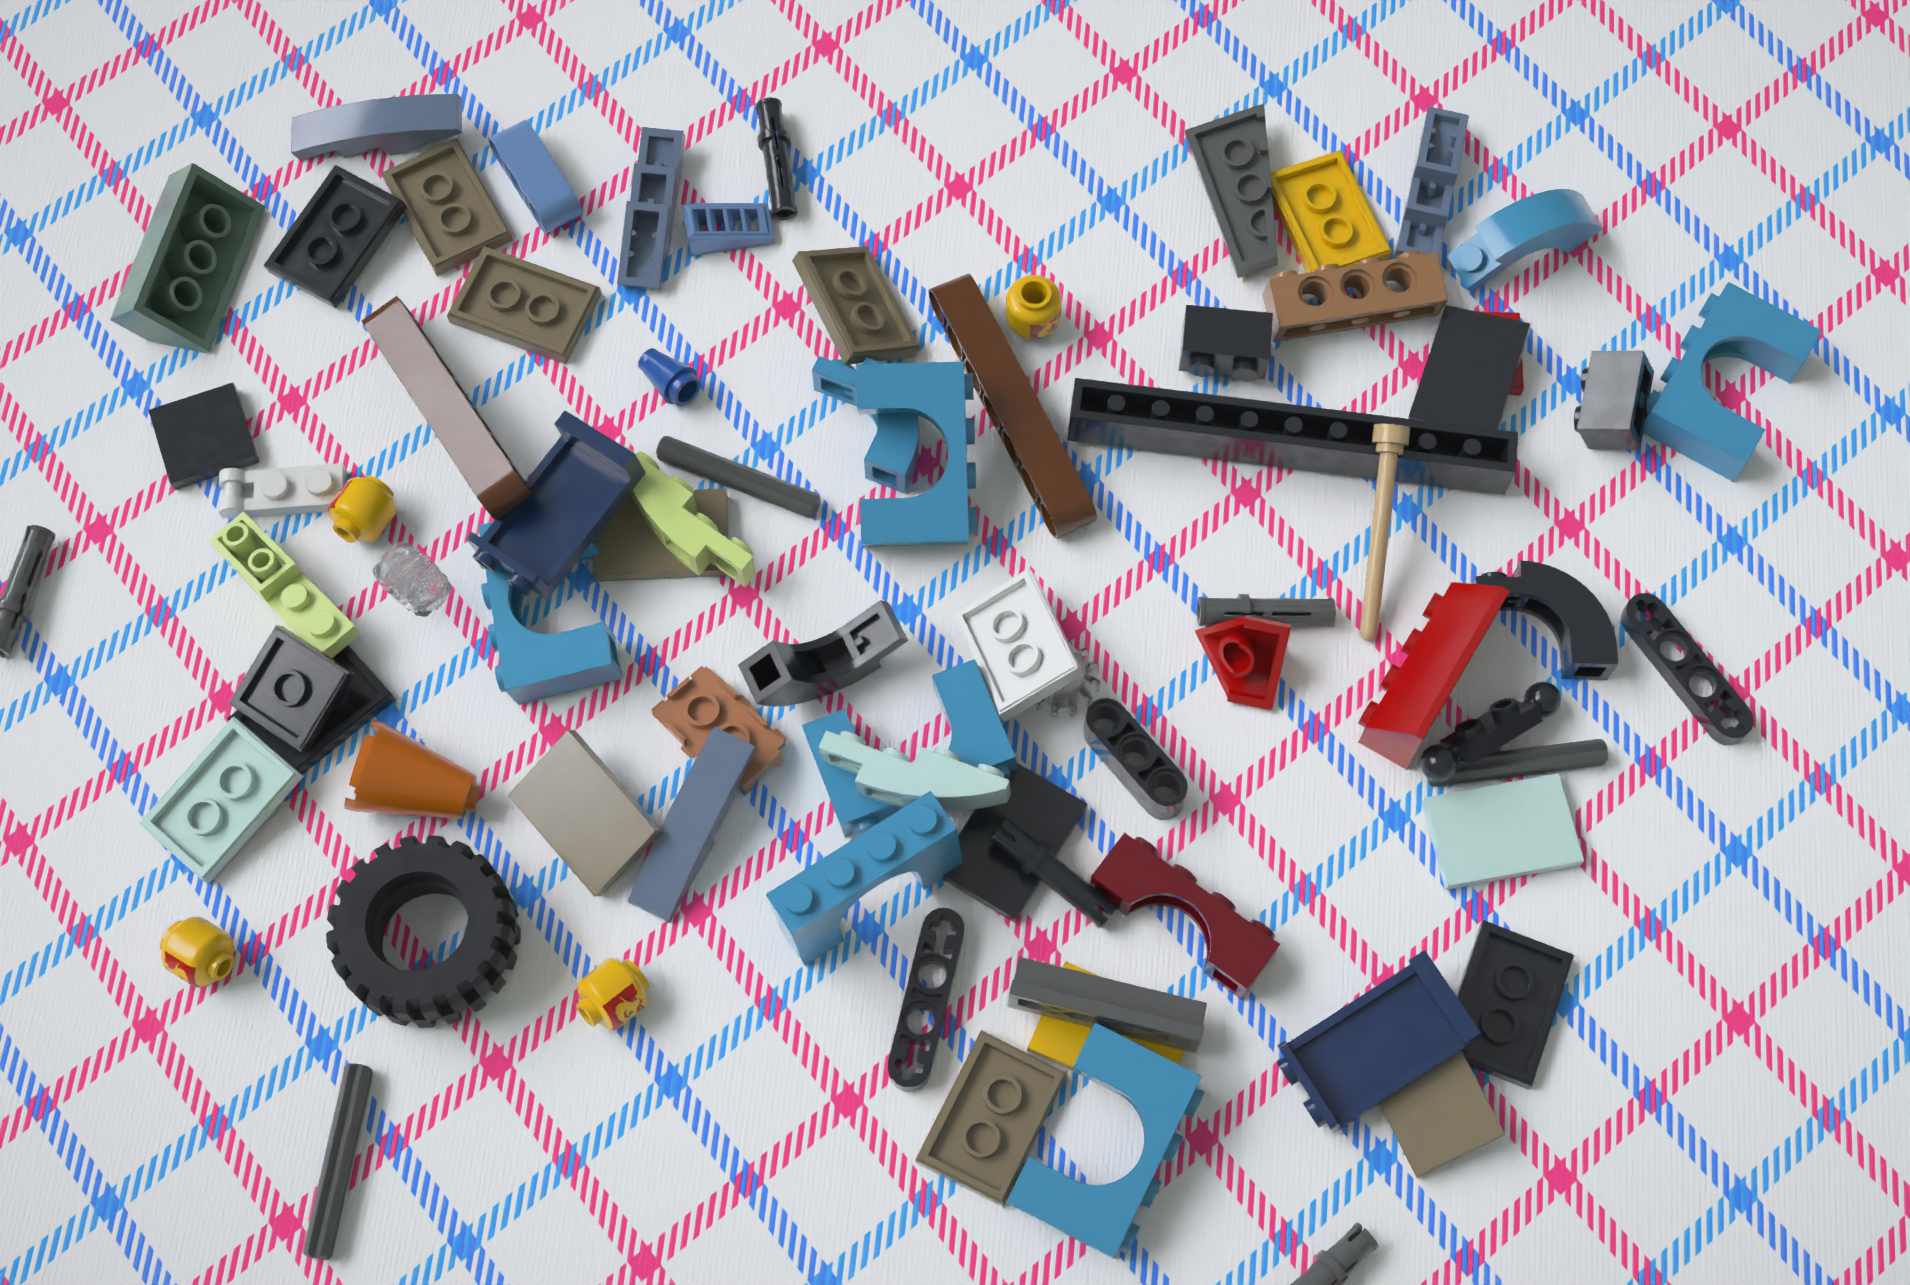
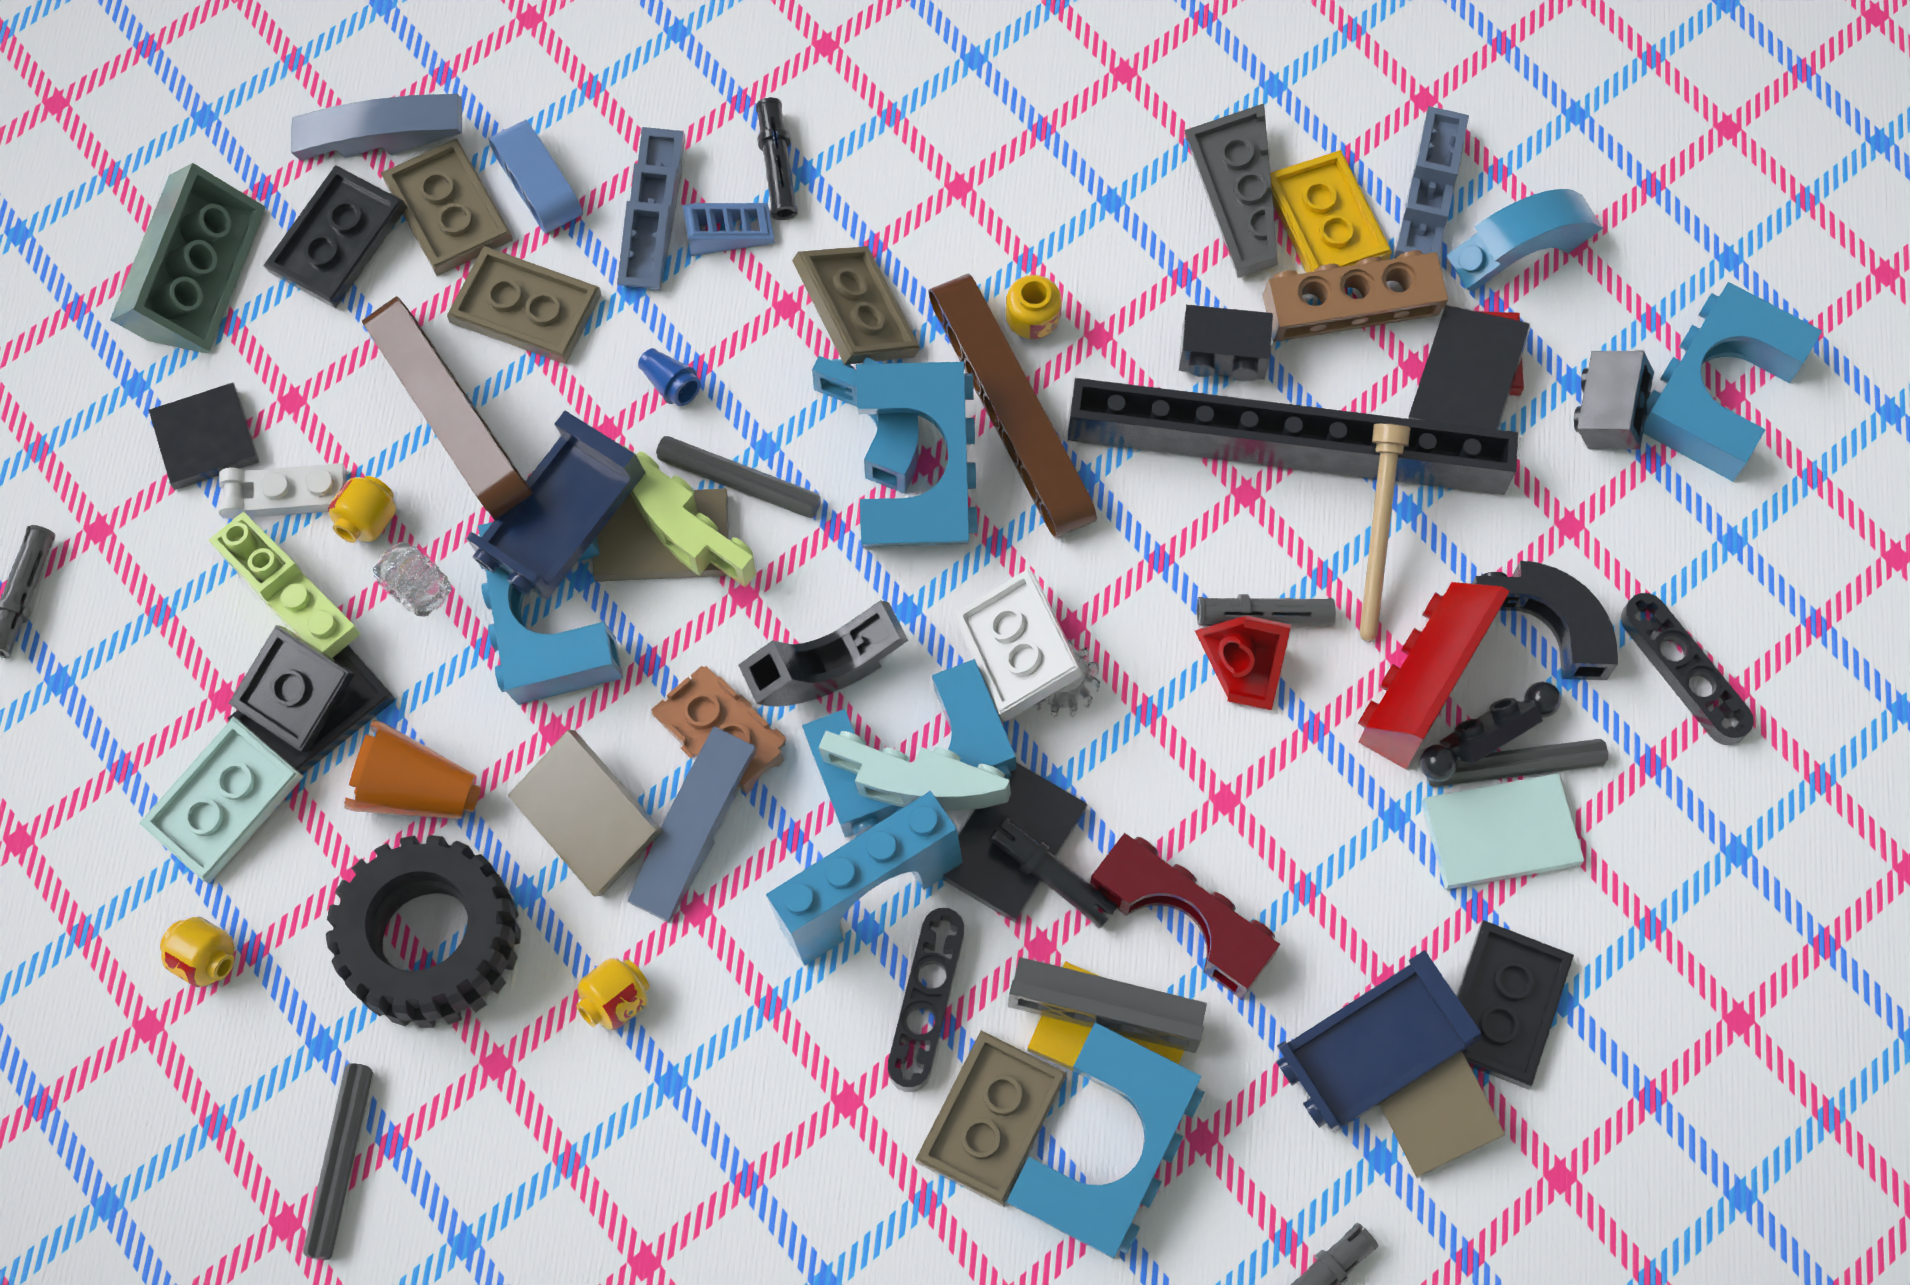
black beam [1083,698,1188,820] -> none

